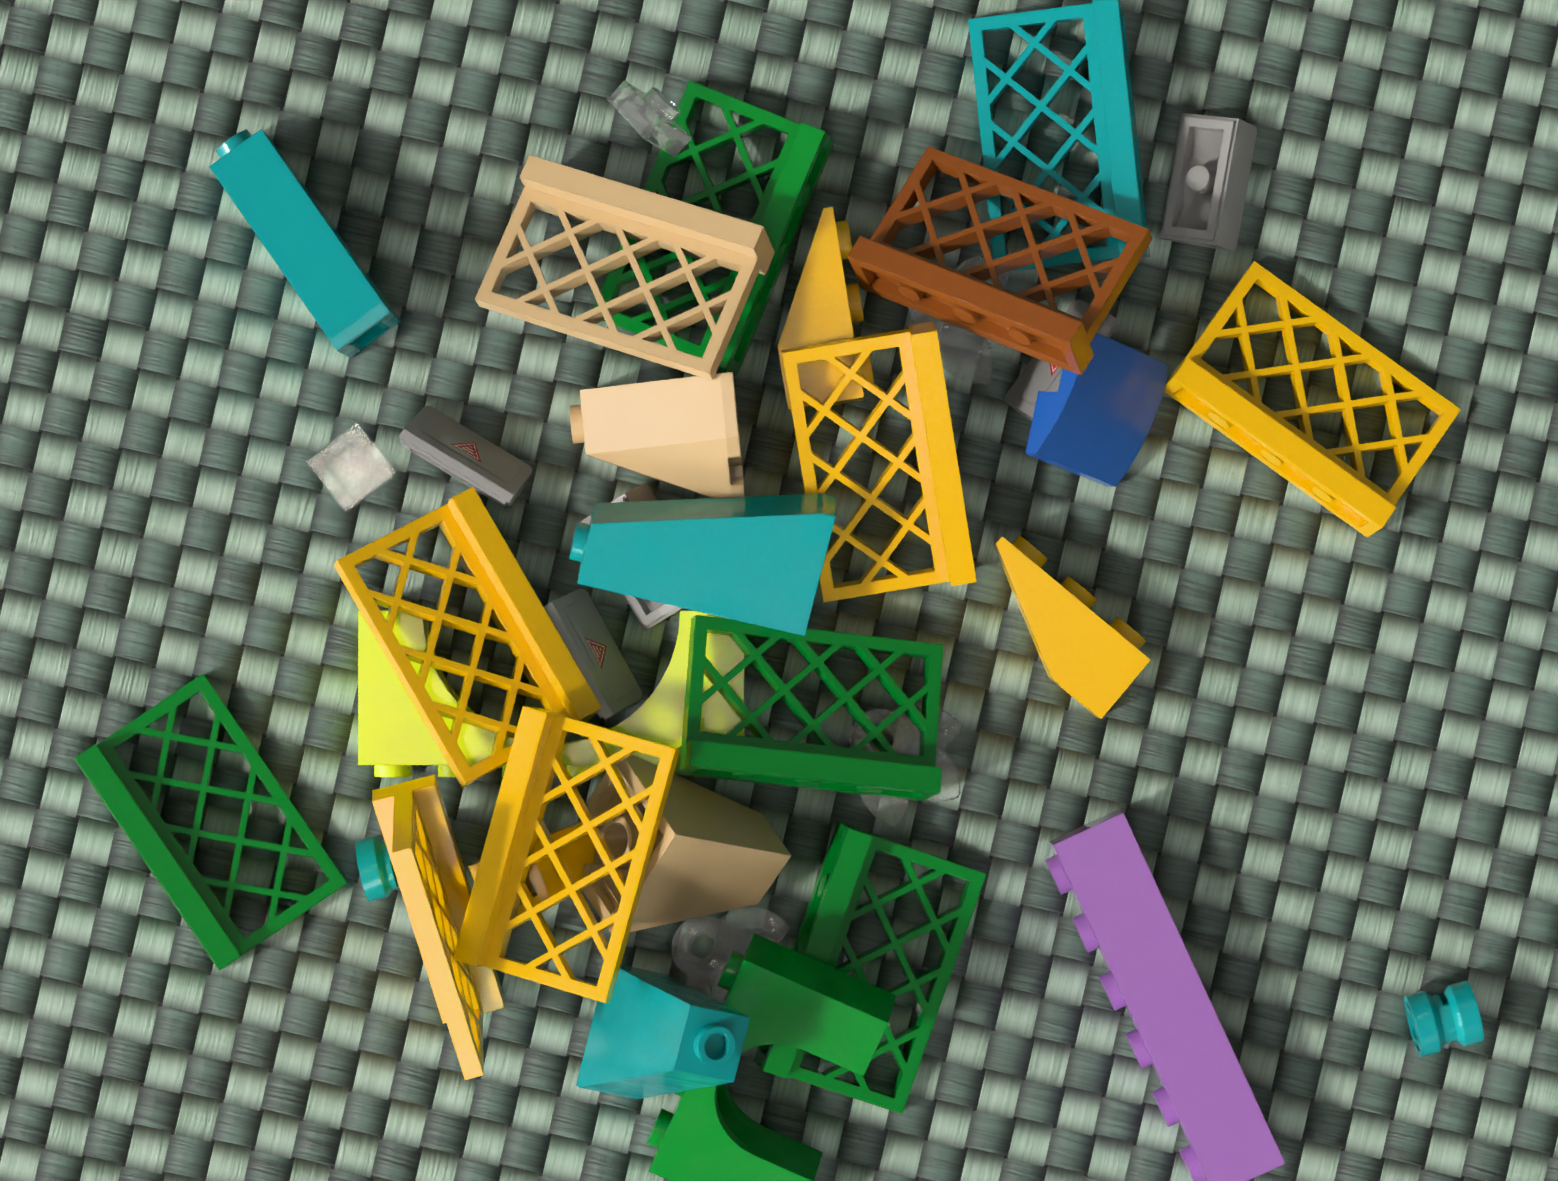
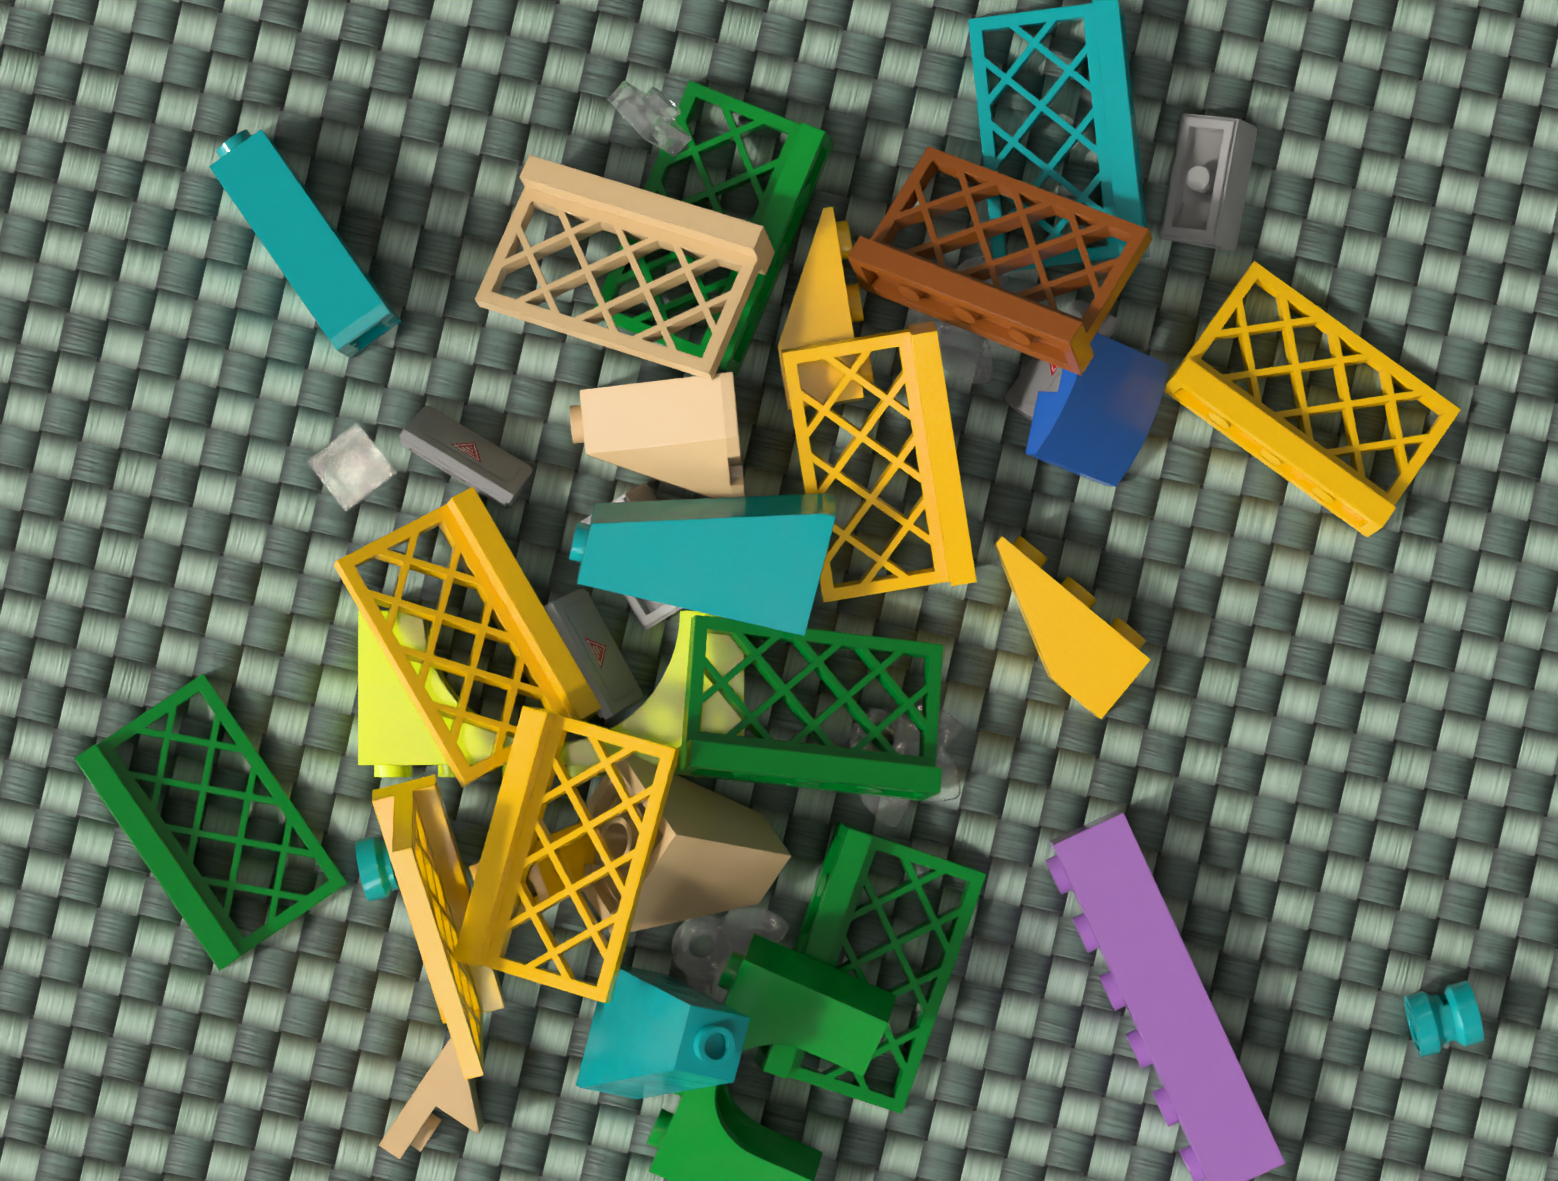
none -> tan slope [379,1038,484,1159]

